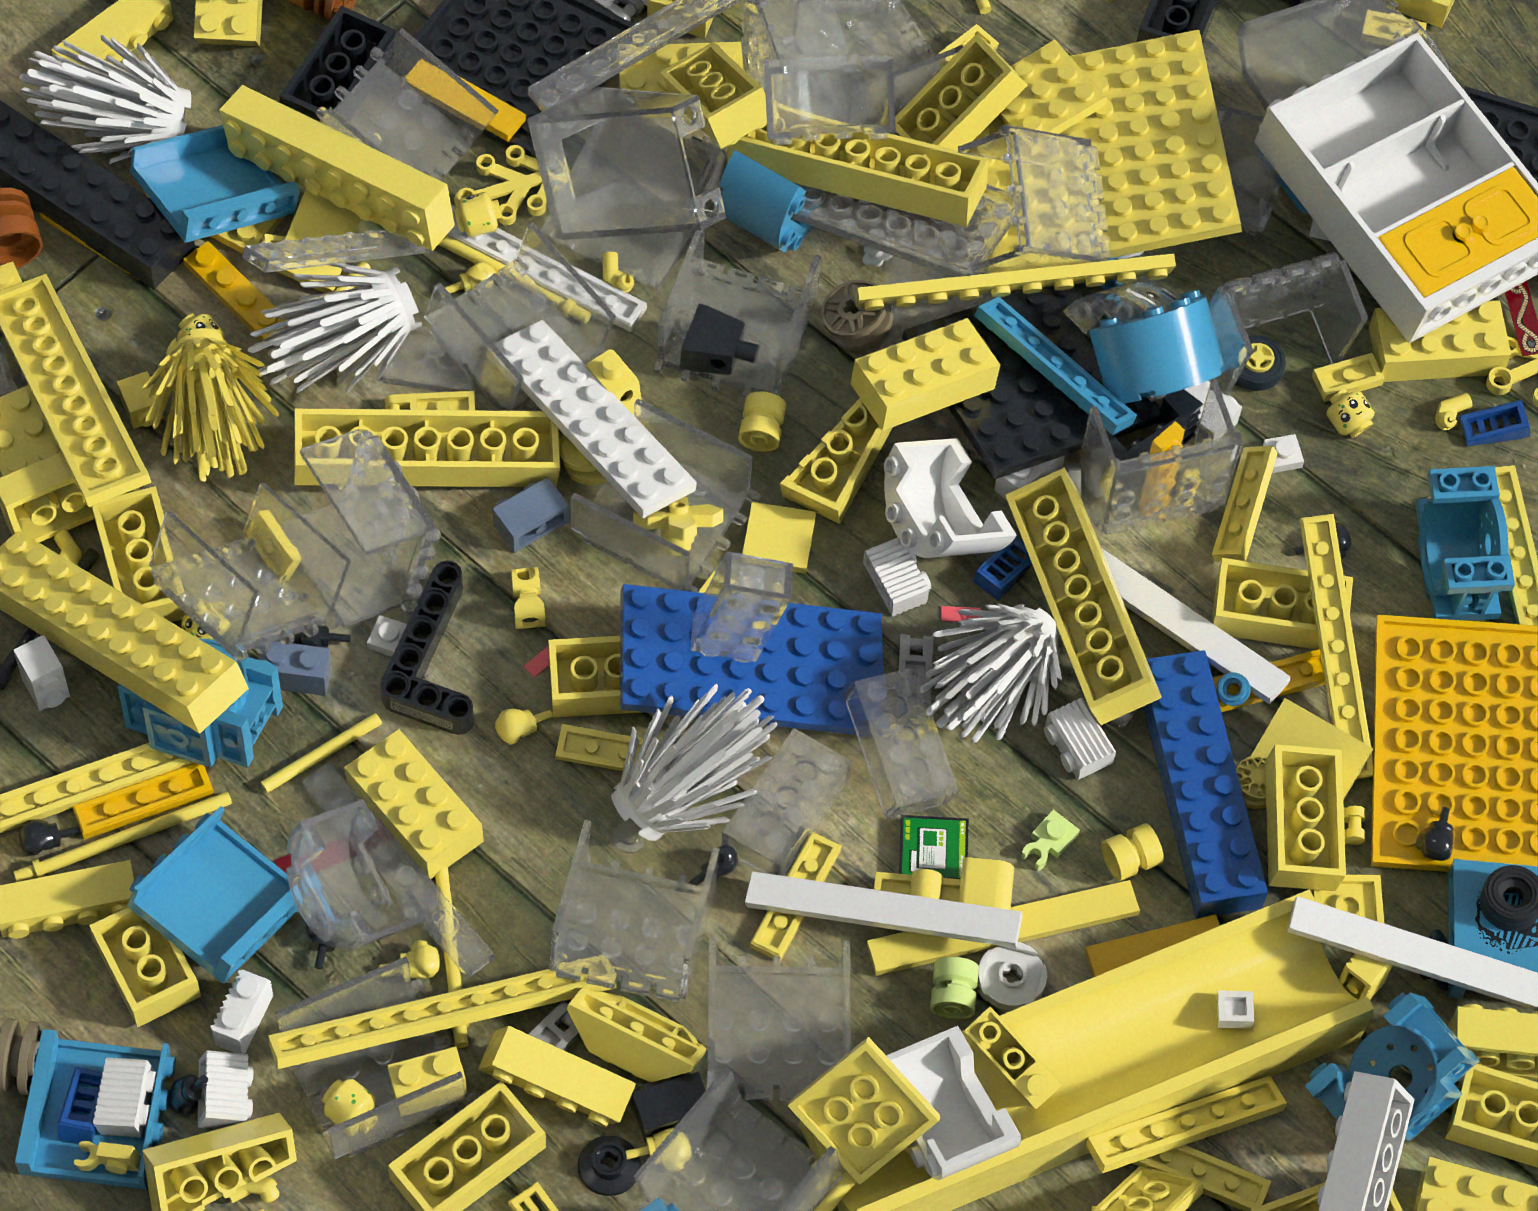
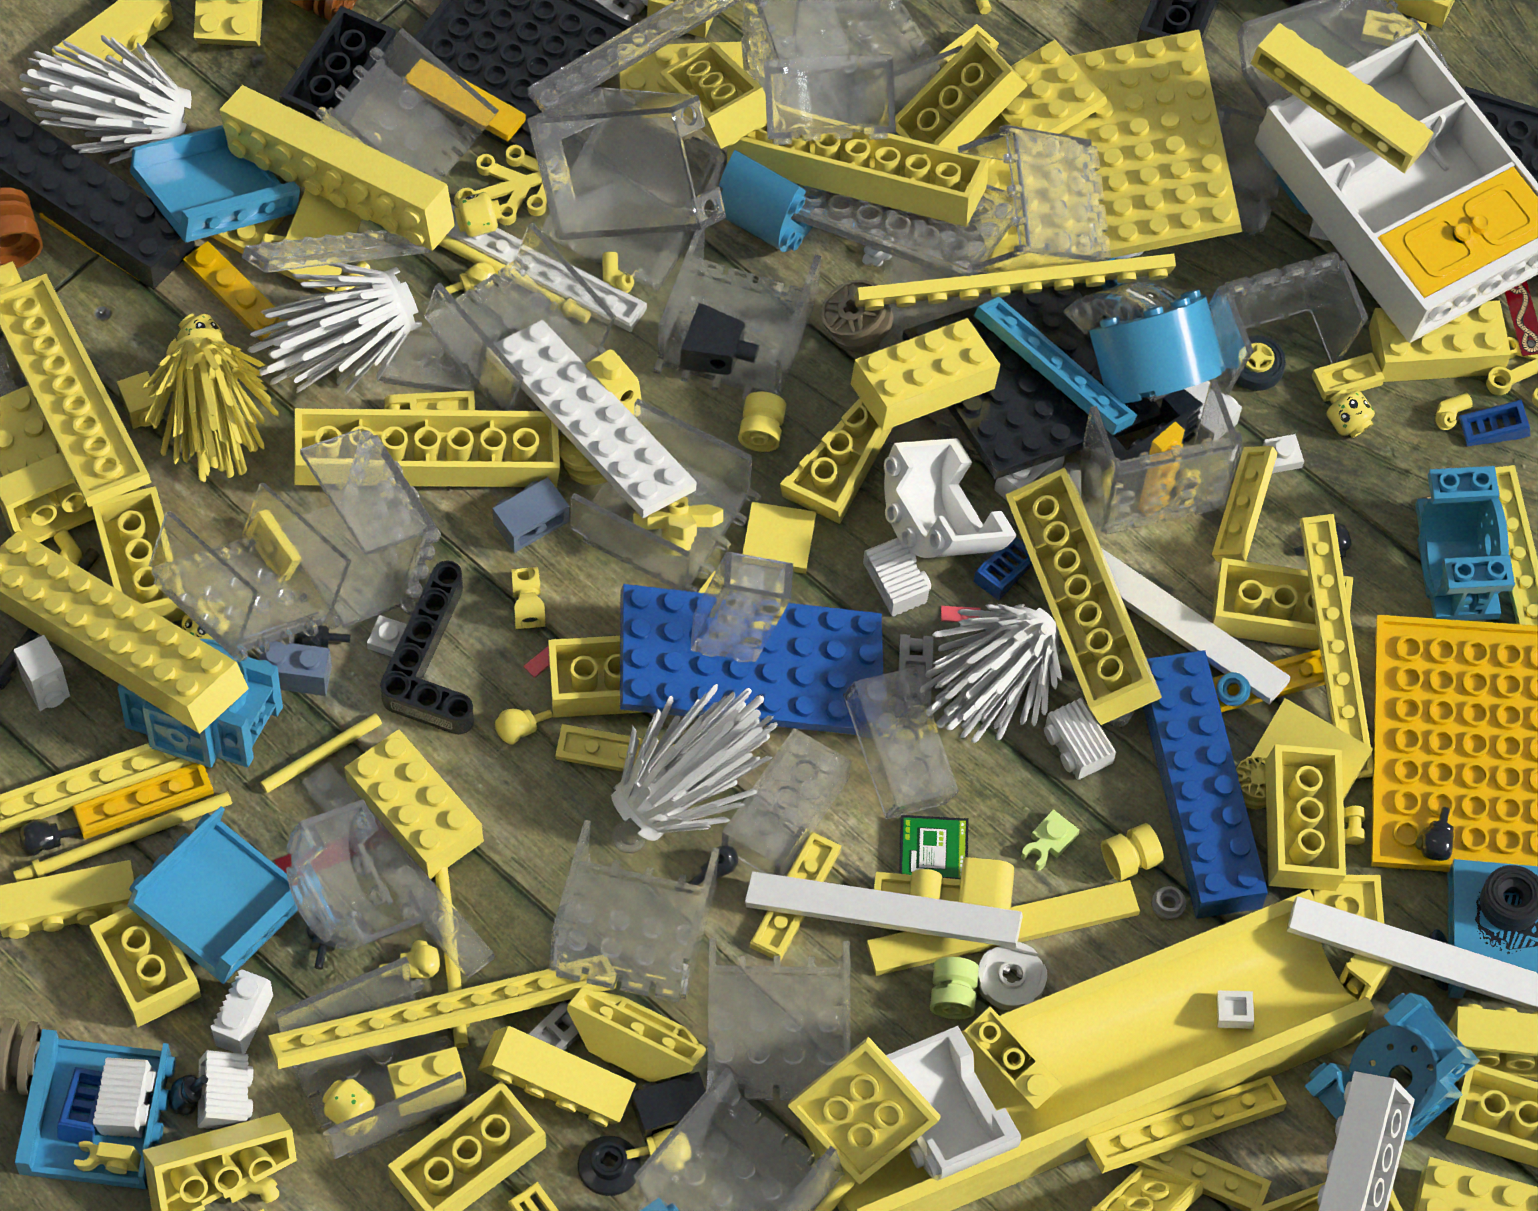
yellow tile [1084,914,1220,977] -> none
none -> light grey plate [1151,886,1186,920]
none -> light yellow brick [1251,23,1434,174]

